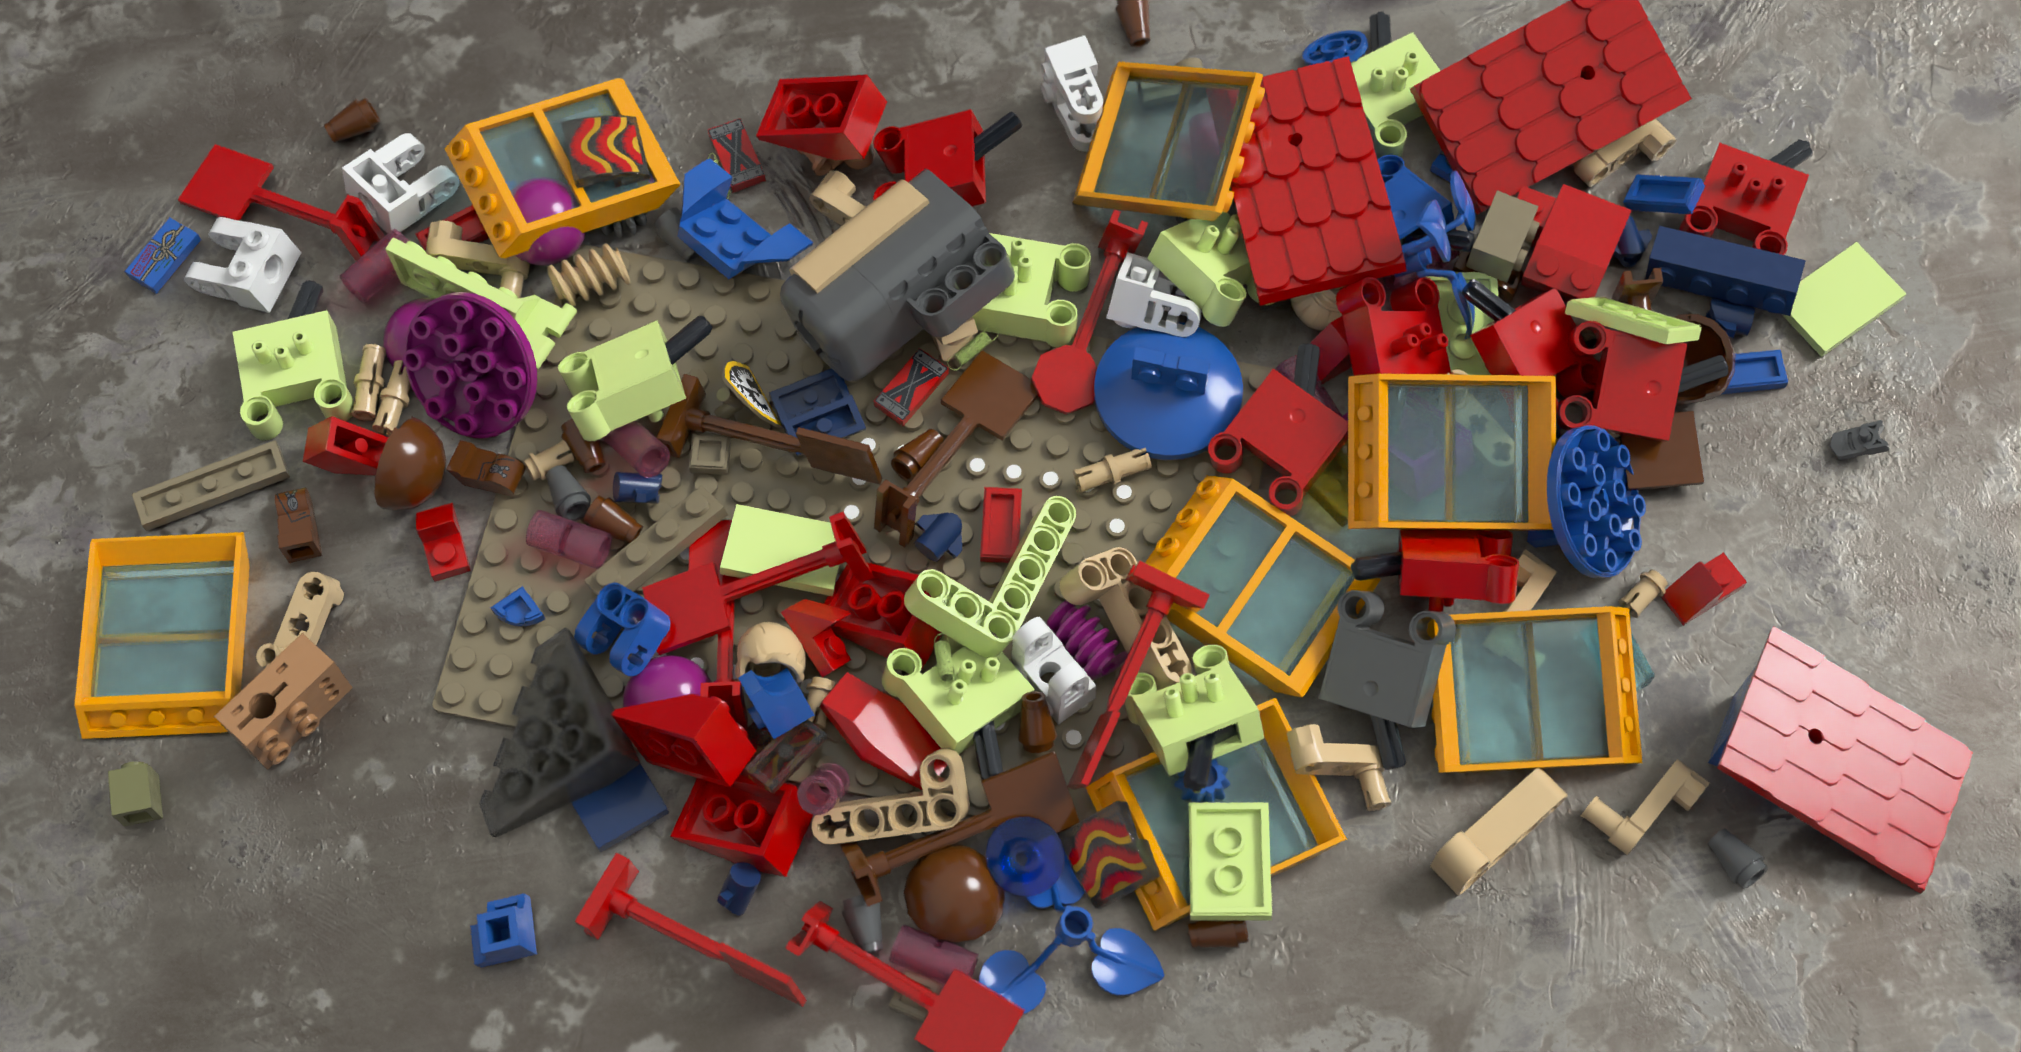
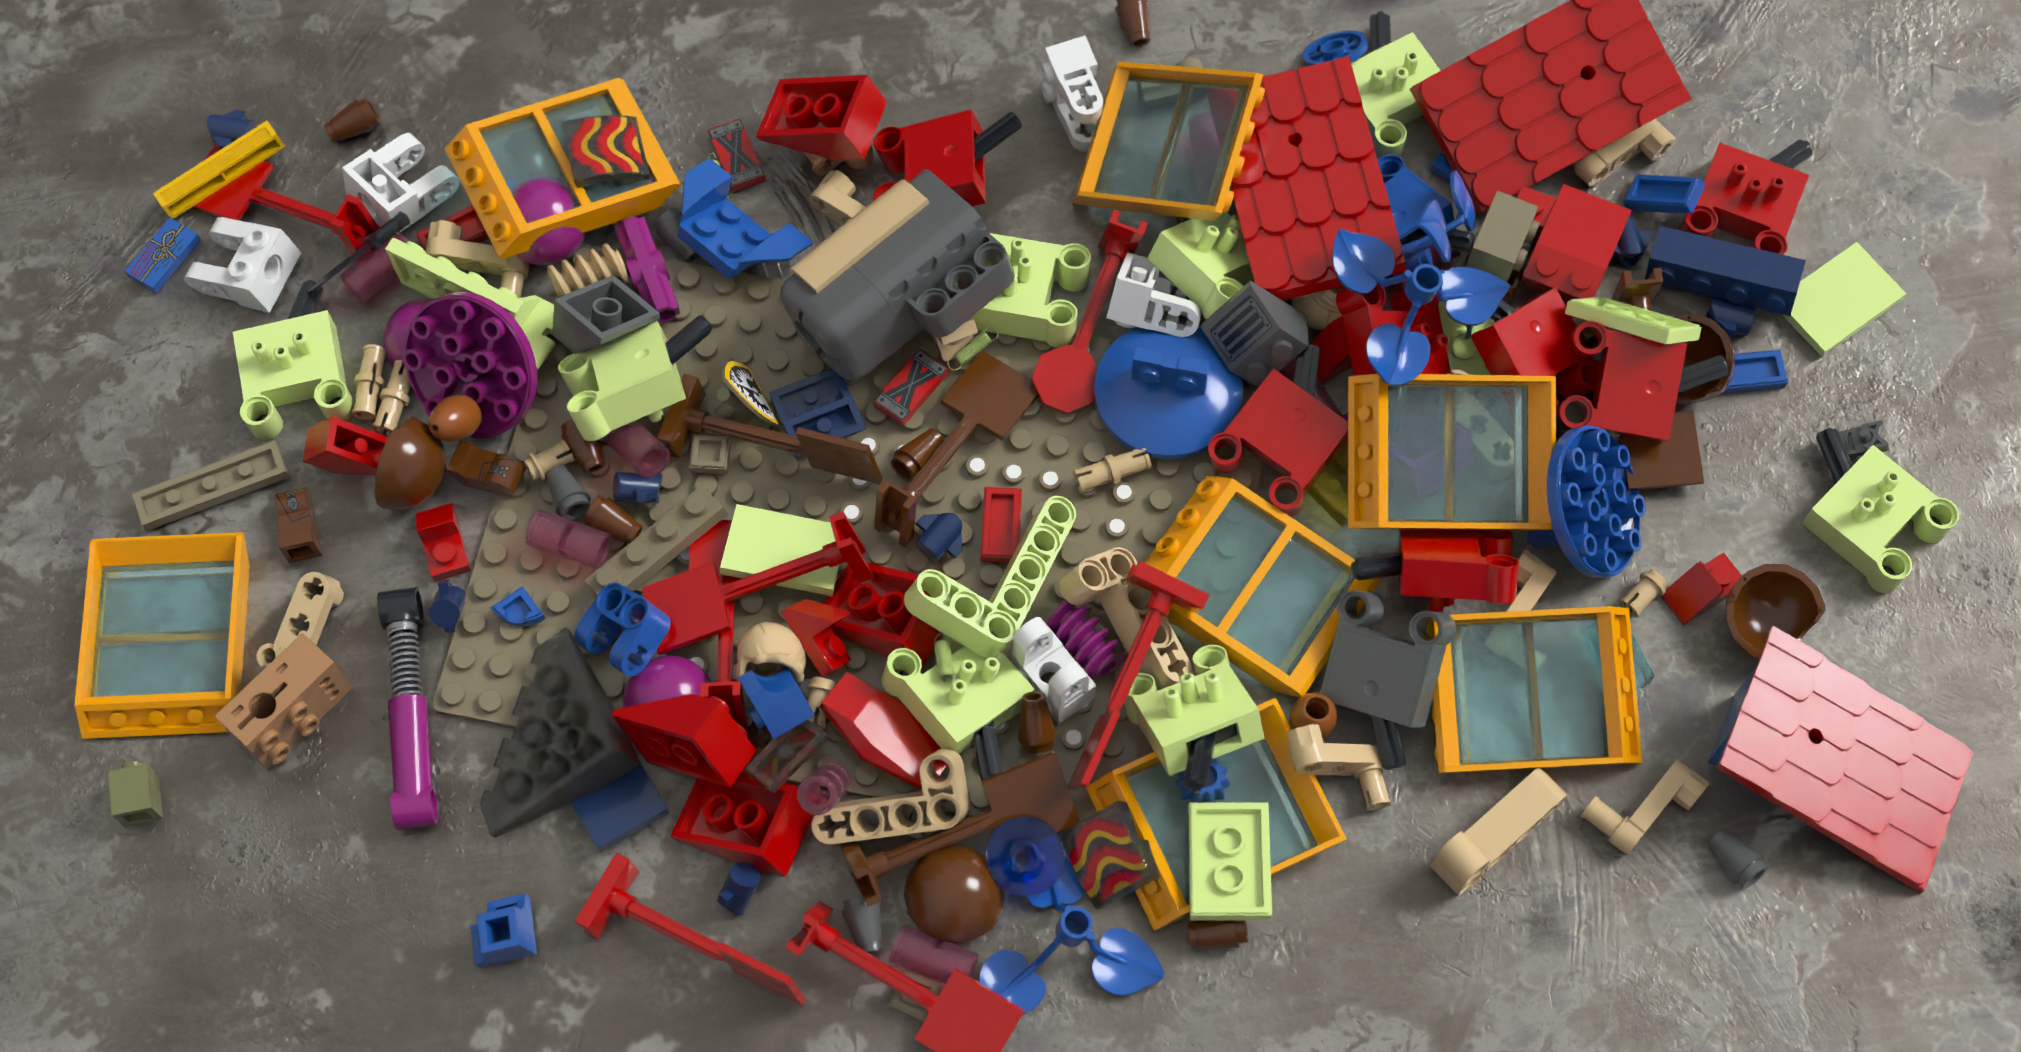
none -> yellow piece [153,120,285,219]
none -> dark blue piece [206,110,256,150]
none -> black sword [307,211,410,293]
none -> piece [377,587,438,830]
none -> dark orange animal [428,395,482,442]
none -> dark blue piece [429,579,465,633]
none -> dark grey slope [552,275,660,354]
none -> magenta piece [615,216,681,325]
none -> dark grey slope [1202,280,1308,388]
none -> dark orange animal [1290,693,1337,739]
none -> blue plant [1332,229,1510,386]
none -> reddish brown cylinder [1725,564,1825,659]
none -> yellowish green piece [1802,428,1959,593]

